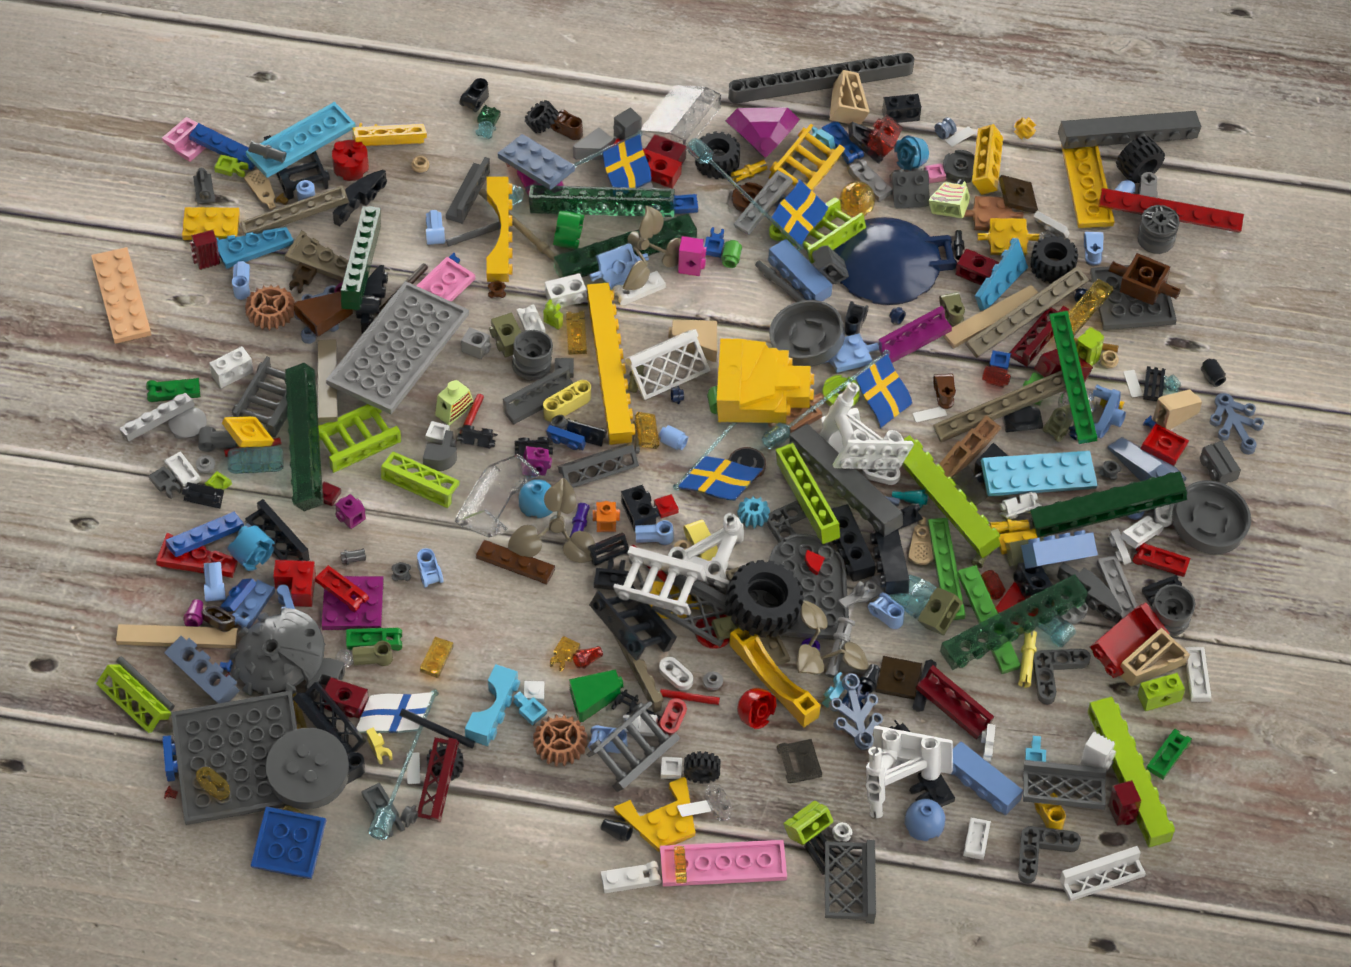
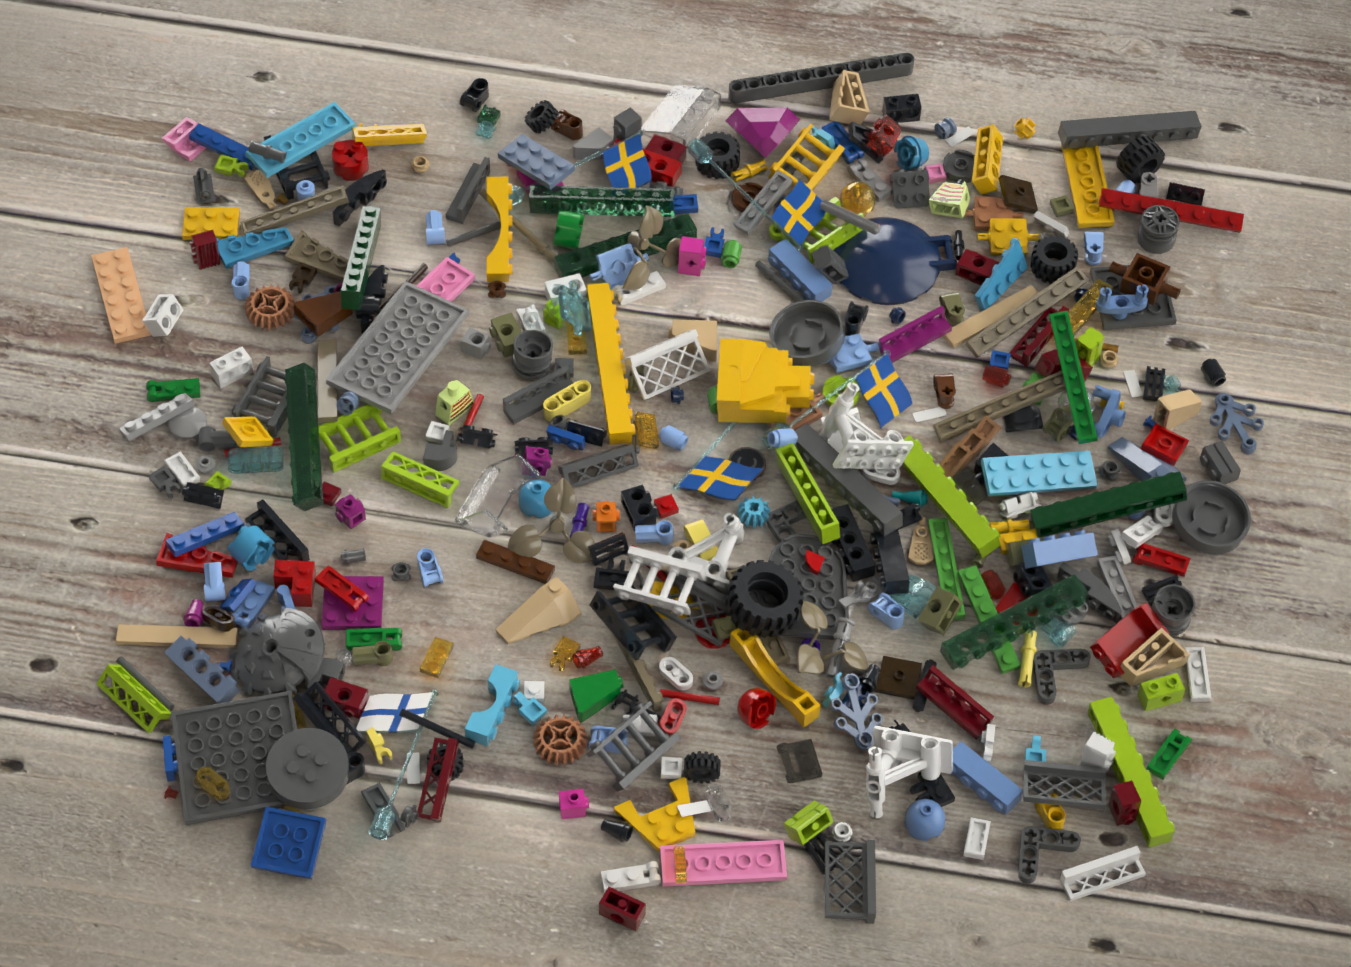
none -> white brick [142,294,183,337]
none -> sand blue wheel [336,391,359,415]
none -> tan wedge [495,576,582,644]
none -> clear light blue plate [558,281,592,335]
none -> dark pink brick [559,789,589,819]
none -> dark red brick [599,886,646,932]
none -> dark grey plate [649,181,683,195]
none -> light blue brick [768,428,798,448]
none -> light grey axle [820,200,881,235]
none -> olive plate [1050,195,1074,217]
none -> medium blue connector [1096,285,1149,320]
none -> black hinge [1166,182,1205,206]

